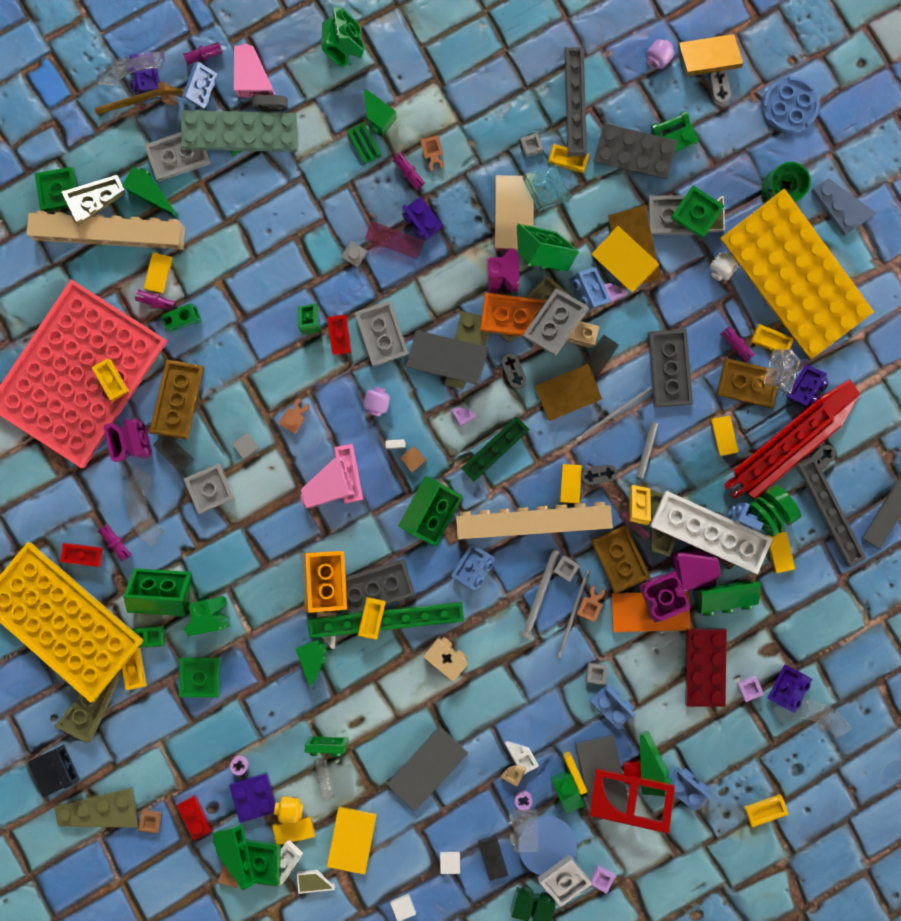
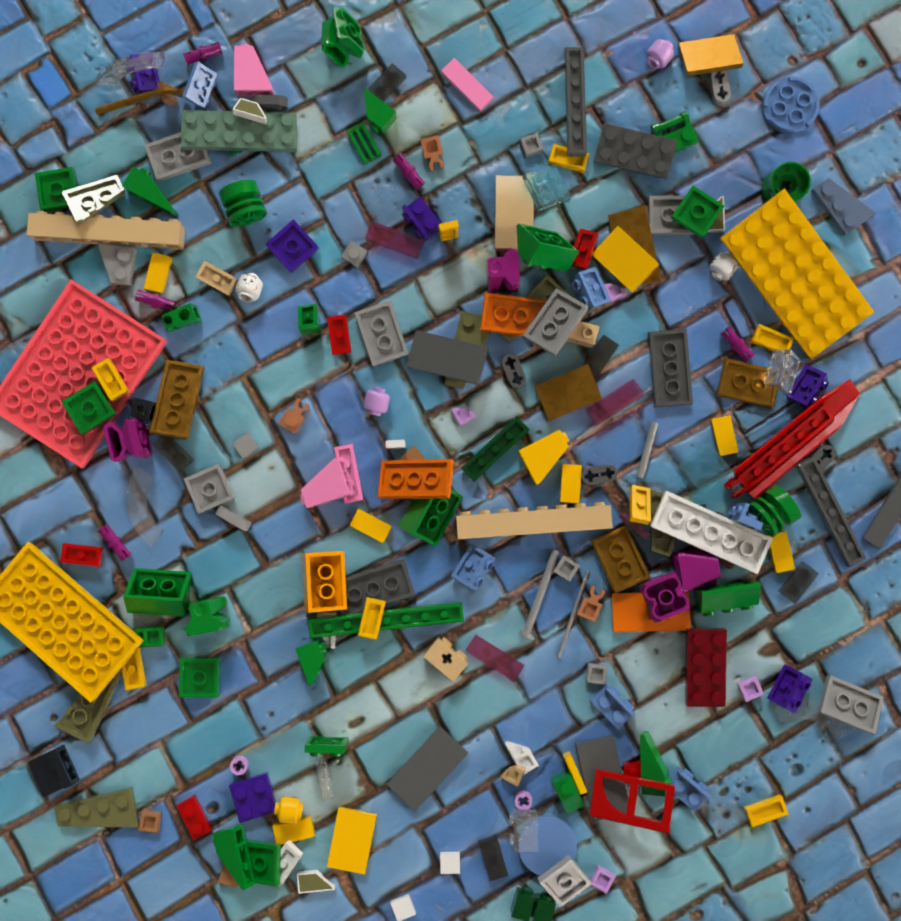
none -> green plate [61,381,117,435]
none -> light grey wing [98,244,137,287]
none -> black brick [130,397,156,422]
none -> tan plate [195,261,238,297]
none -> light grey beam [216,505,252,531]
none -> green wheel [218,179,268,227]
none -> tile [232,98,267,124]
none -> white head [235,273,263,303]
none -> dark purple plate [265,219,319,274]
none -> yellow tile [350,508,392,543]
none -> clear smoke plate [367,63,406,102]
none -> orange tile [377,459,454,499]
none -> yellow tile [438,220,459,242]
none -> bright pink tile [441,58,494,112]
none -> clear pink tile [465,634,525,682]
none -> yellow slope [518,429,569,485]
none -> red plate [571,229,599,270]
none -> clear pink tile [586,379,644,426]
none -> clear smoke plate [778,561,819,604]
none -> light grey plate [817,675,884,735]

